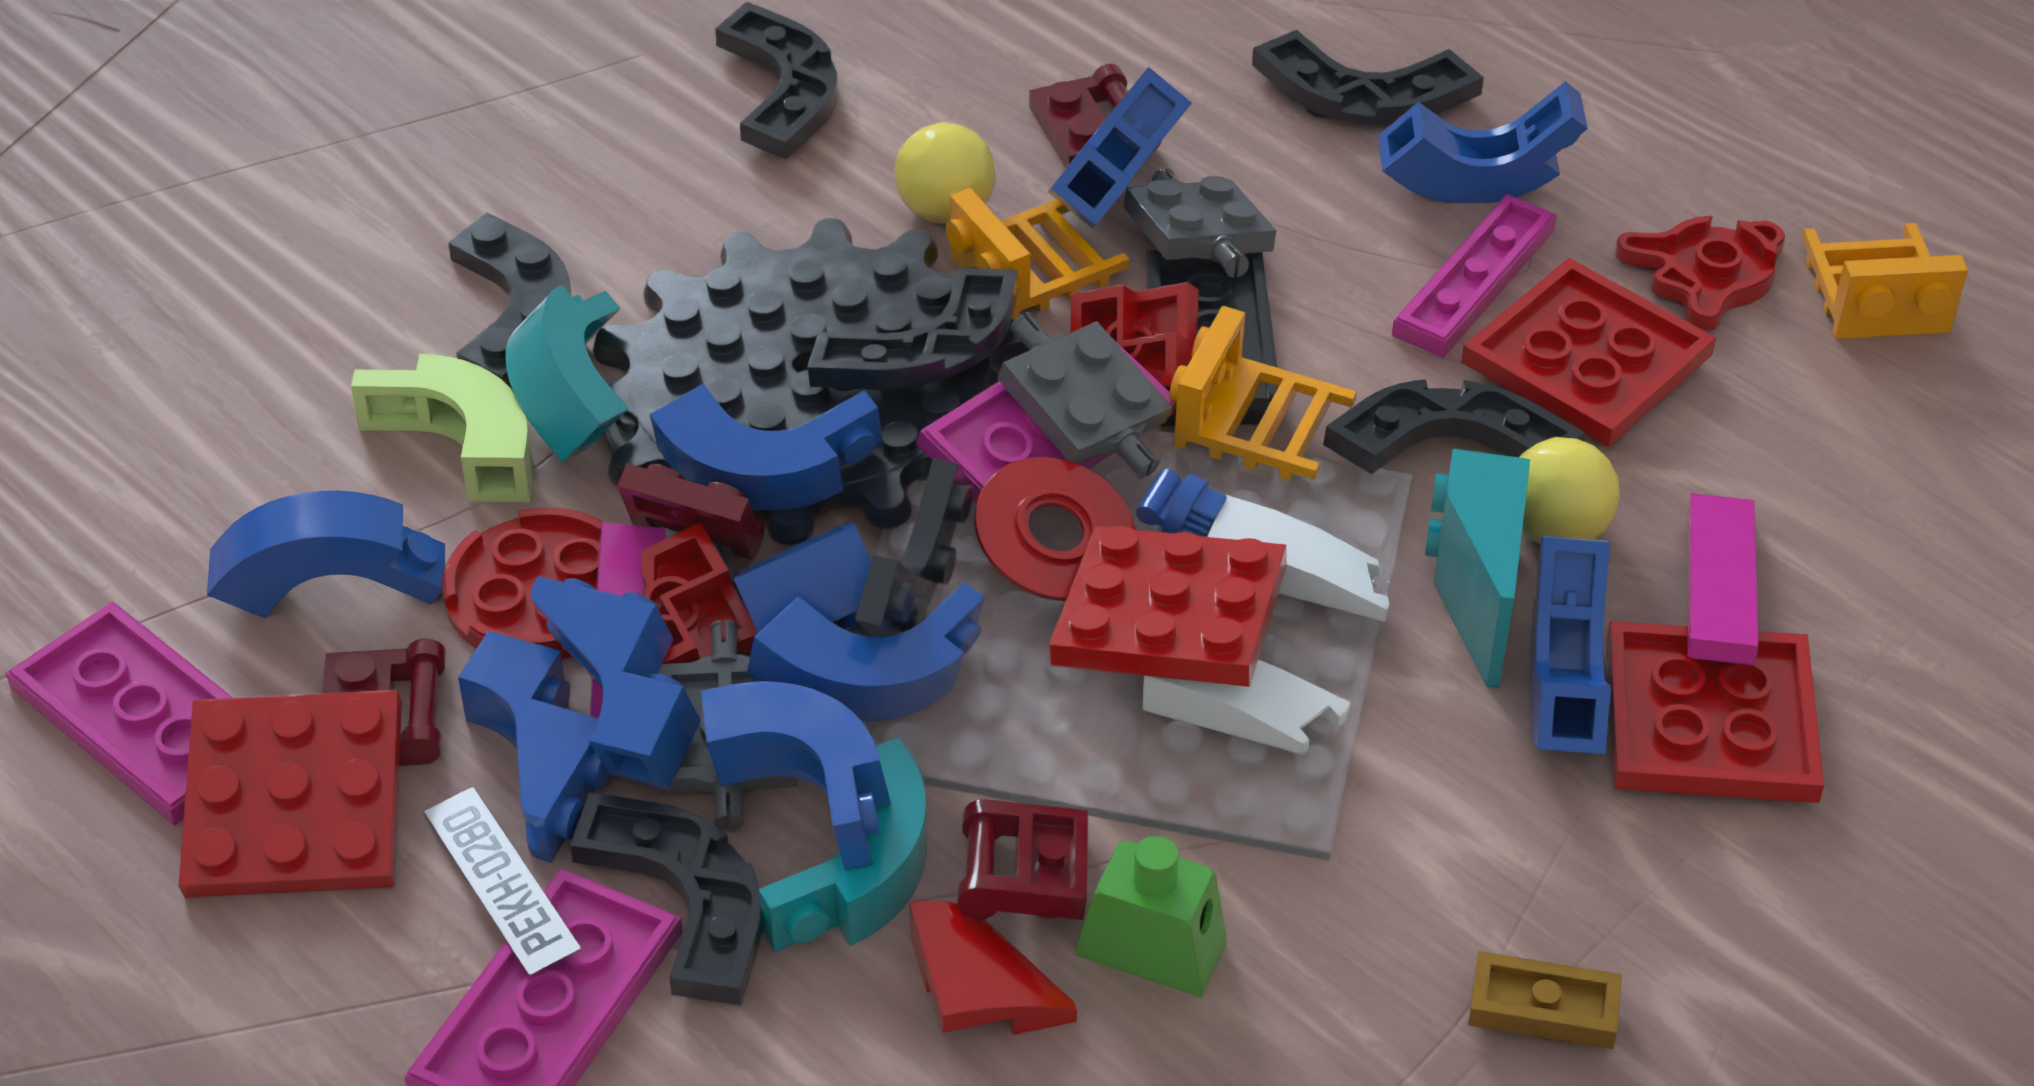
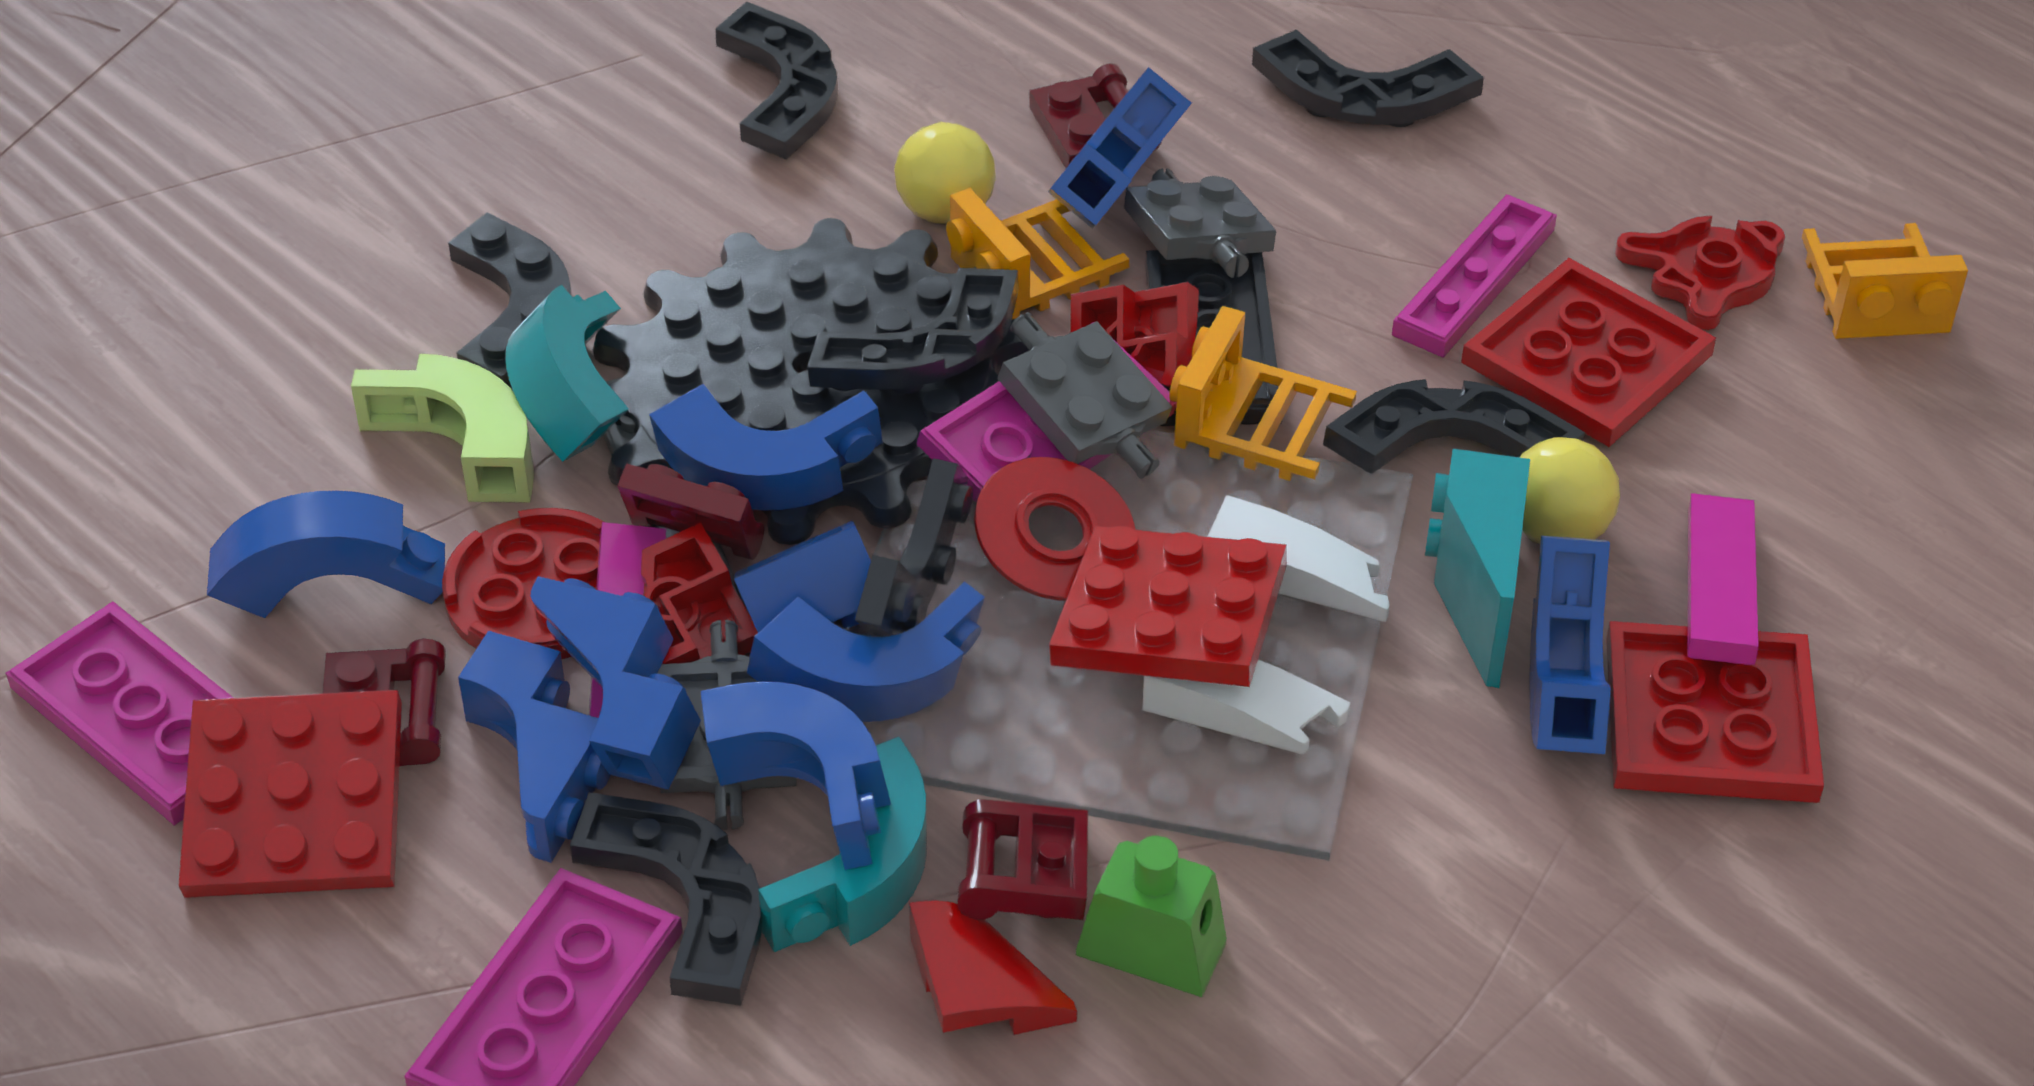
white sticker [424,787,581,975] -> none
blue piece [1136,470,1227,537] -> none
blue arch [1378,81,1588,203] -> none
pearl gold plate [1468,951,1622,1049] -> none

